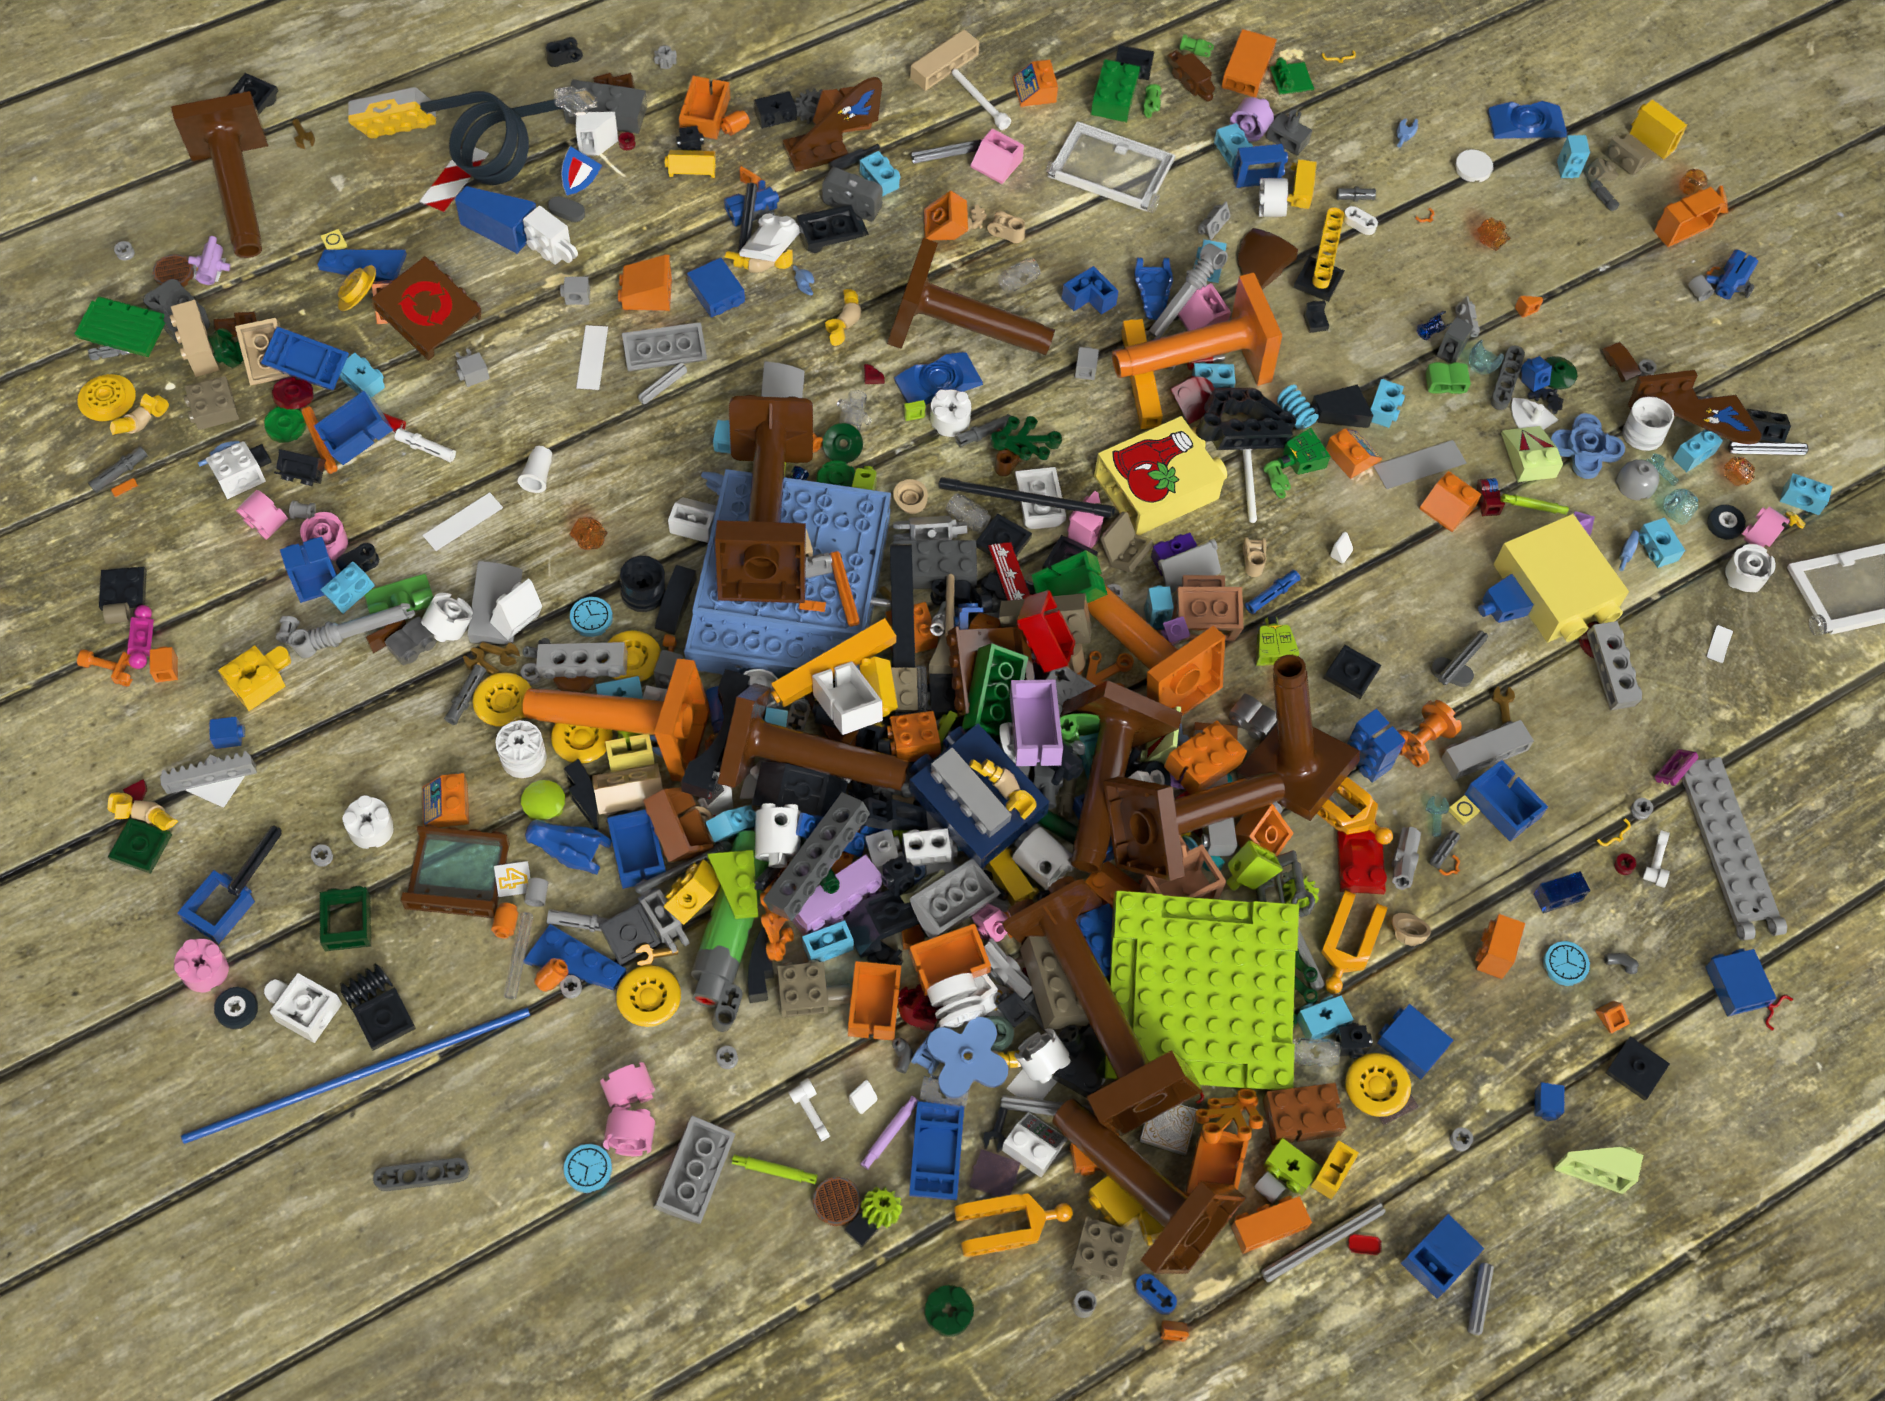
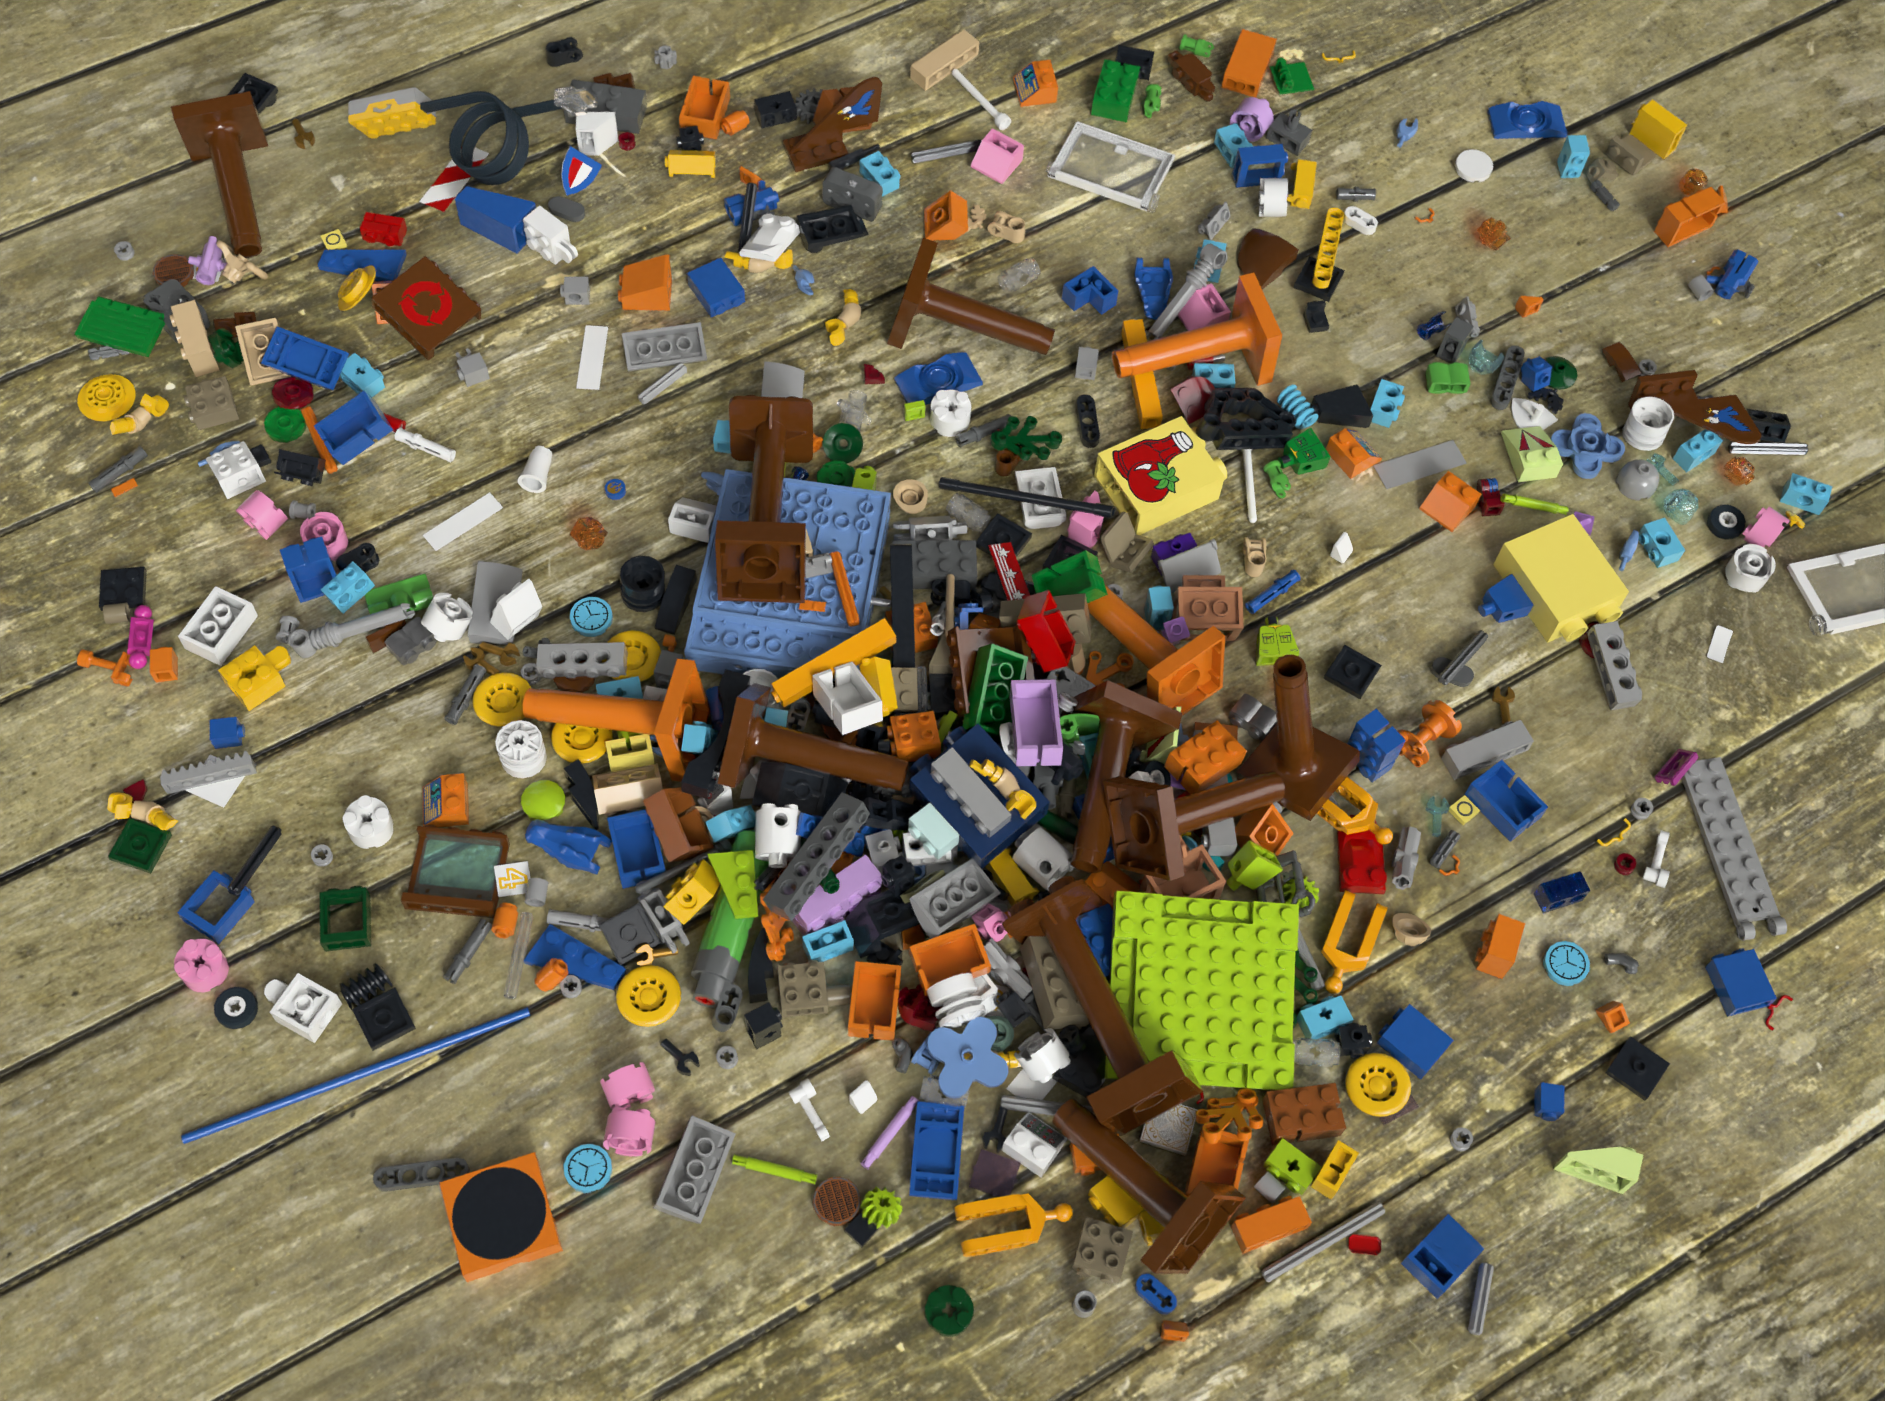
none -> white brick [178,586,258,666]
none -> tan piece [216,240,268,284]
none -> red brick [360,212,407,246]
none -> black tile [440,1152,563,1282]
none -> dark grey pin [443,919,492,984]
none -> blue tile [605,479,626,500]
none -> black bar [661,1039,700,1076]
none -> medium azure brick [681,721,719,755]
none -> black brick [744,1002,783,1049]
none -> light aqua brick [908,803,959,860]
none -> light grey bush [1058,692,1078,713]
none -> black beam [1076,394,1100,448]

